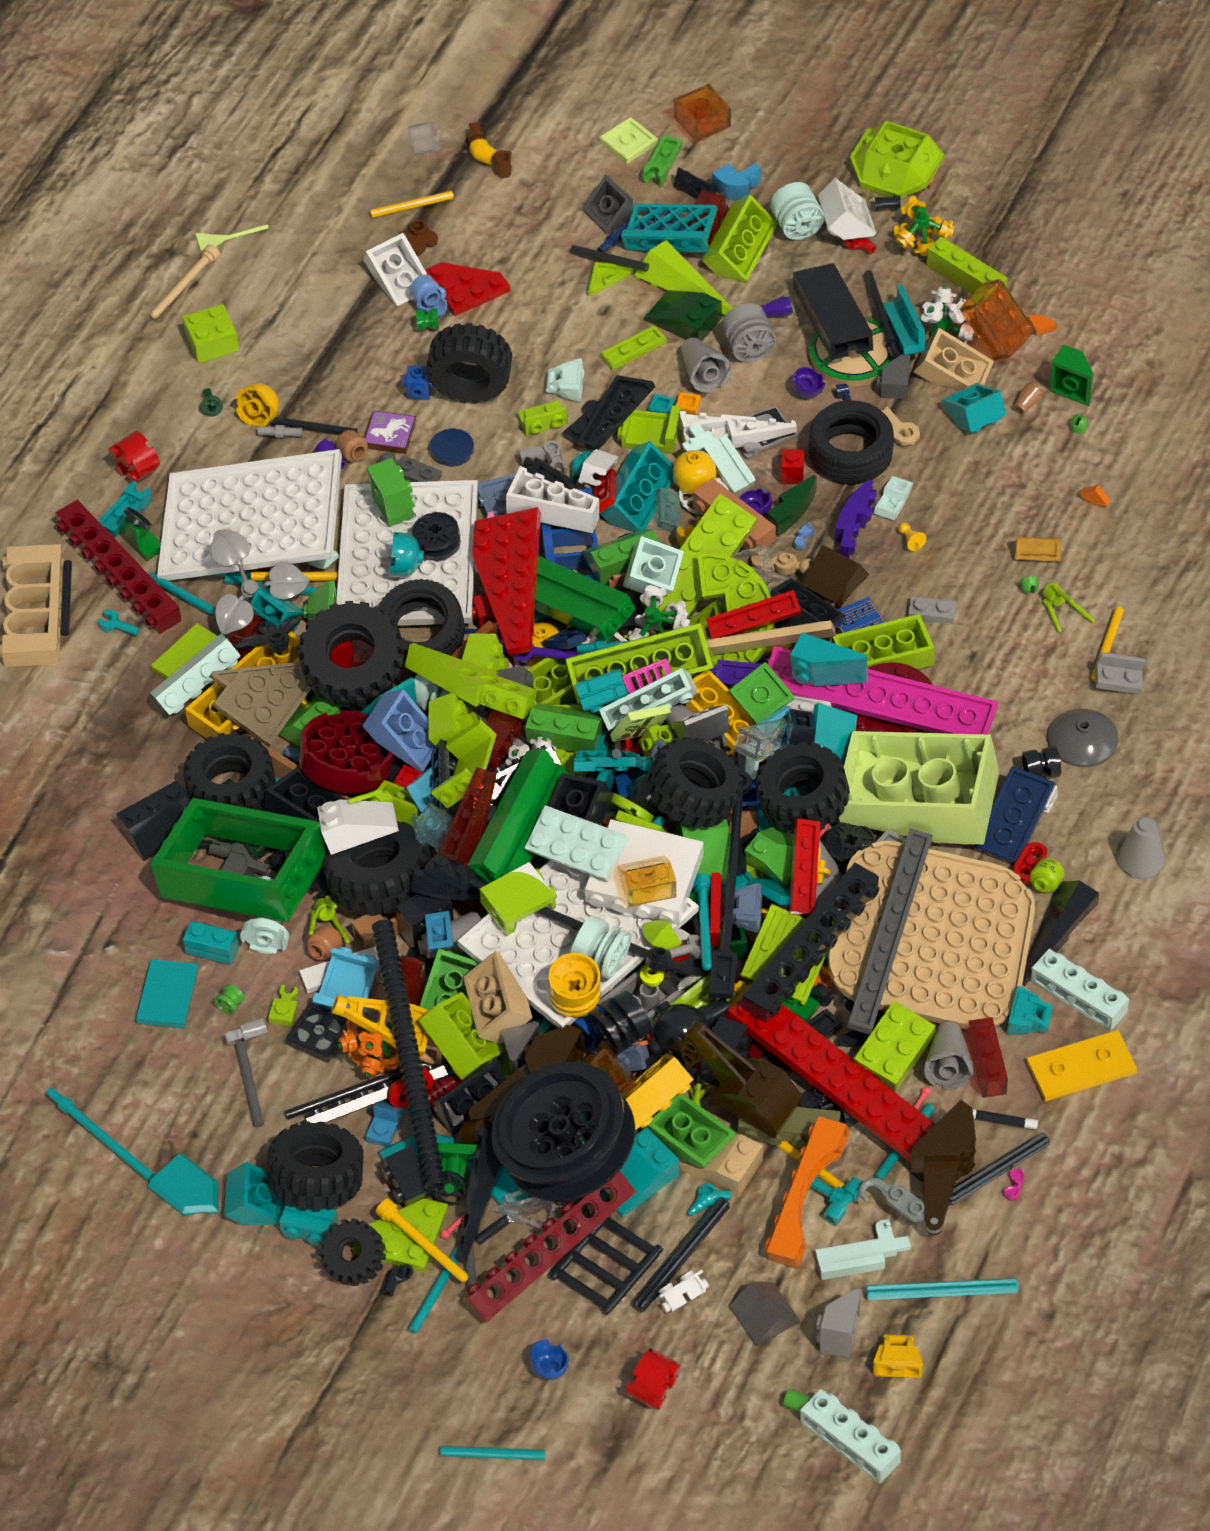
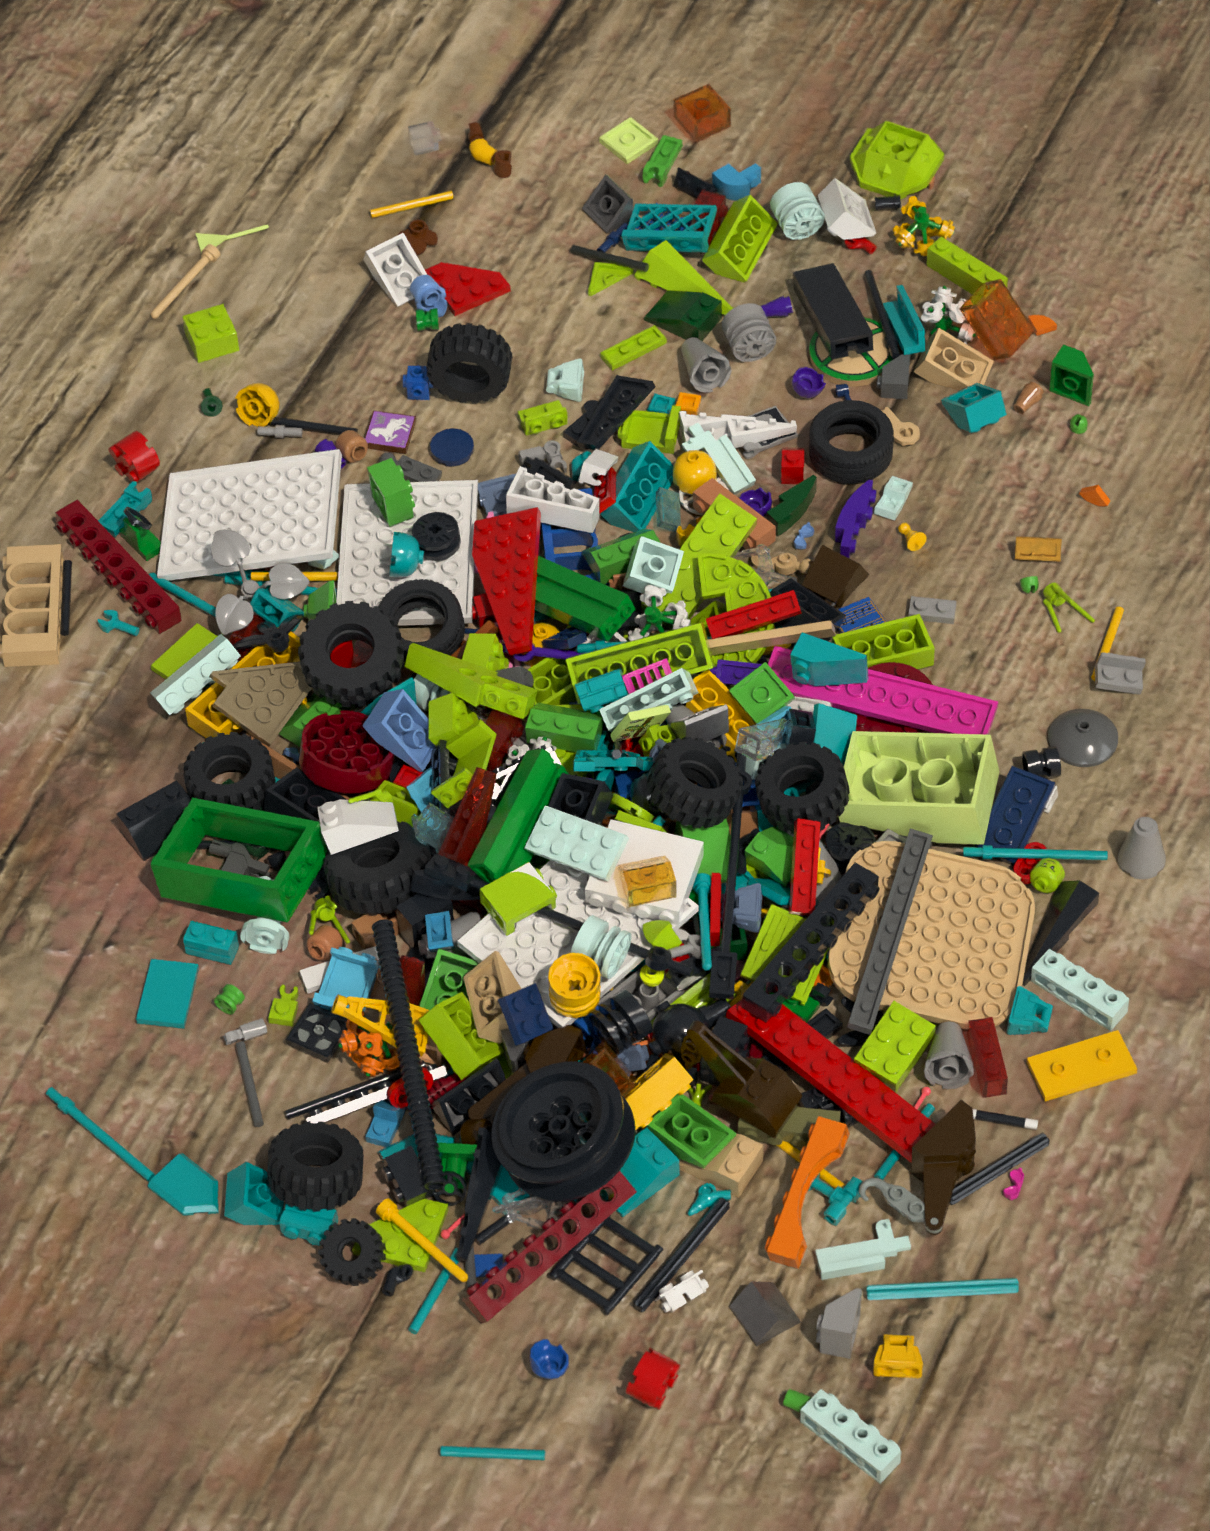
none -> blue sticker [474,1254,503,1277]
none -> dark blue plate [498,983,553,1046]
none -> teal bar [963,845,1108,860]

